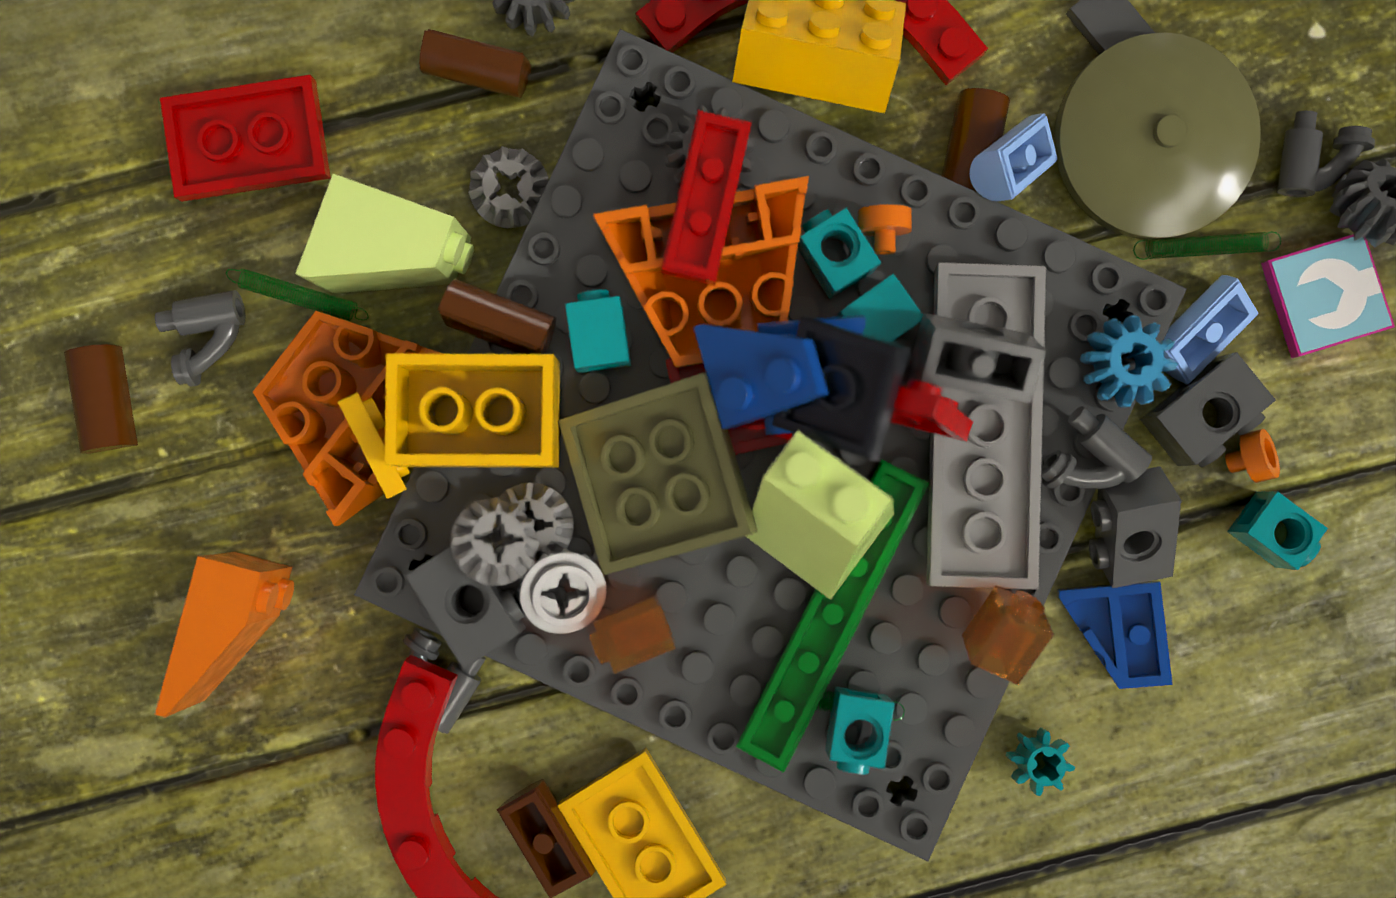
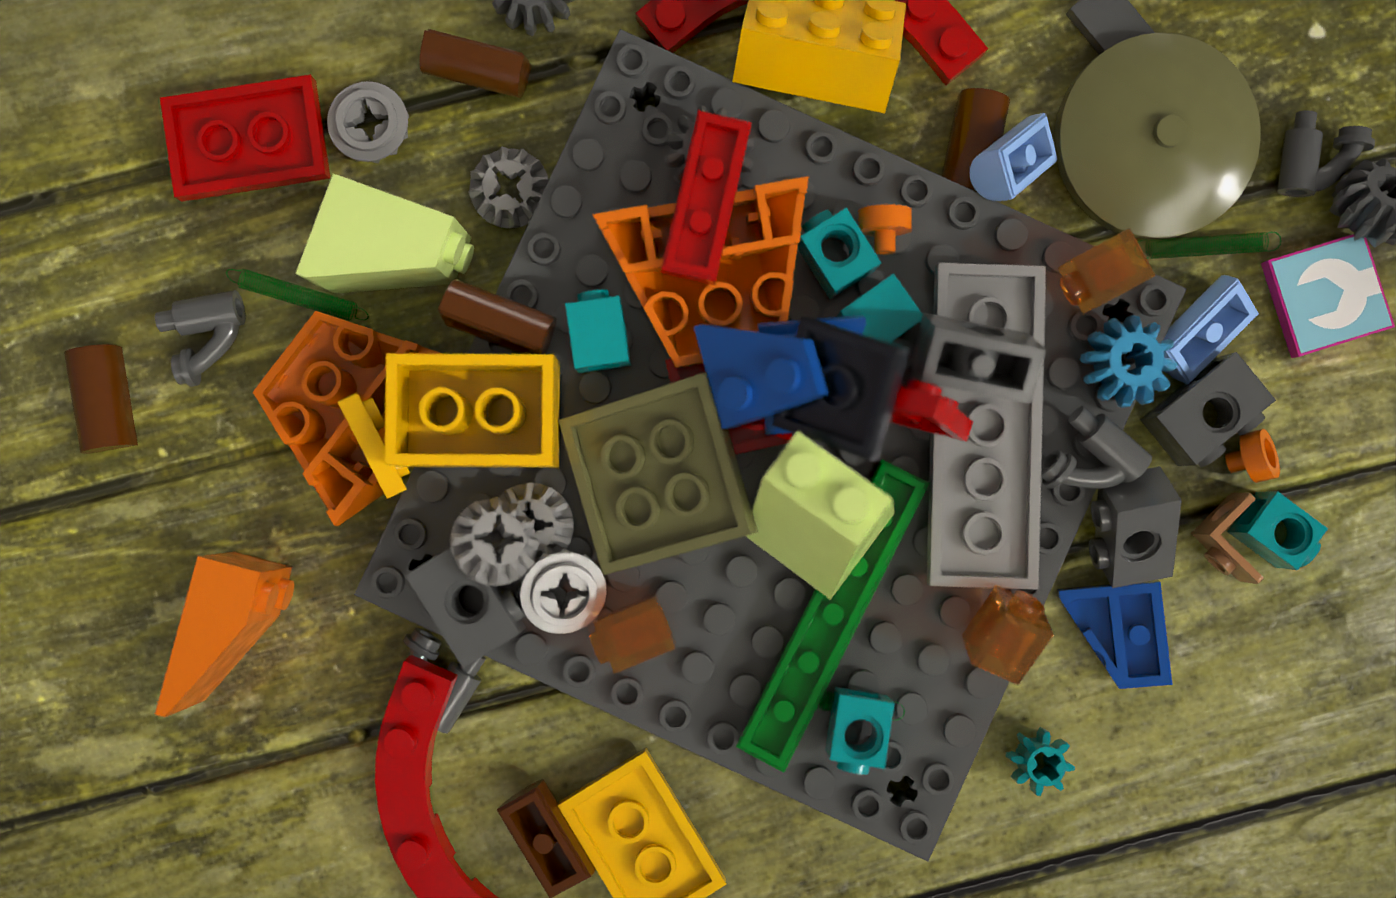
none -> light grey gear [327,82,409,163]
none -> clear orange brick [1058,228,1156,314]
none -> medium nougat bracket [1191,493,1264,584]

